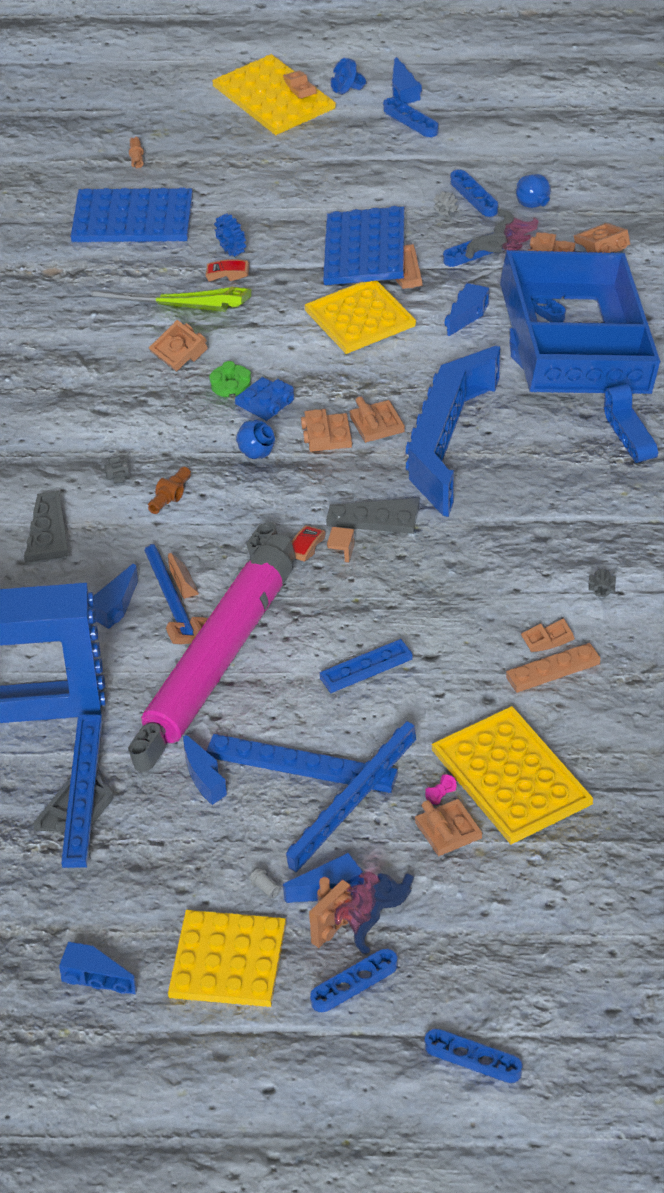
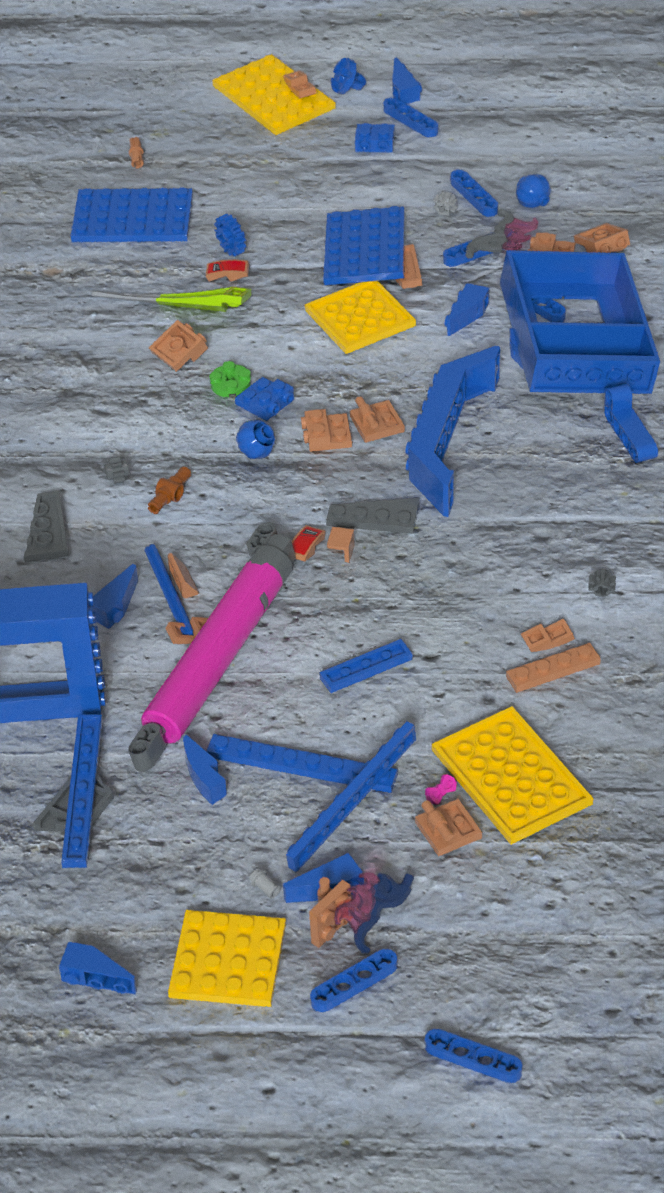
none -> blue plate [355,123,395,152]

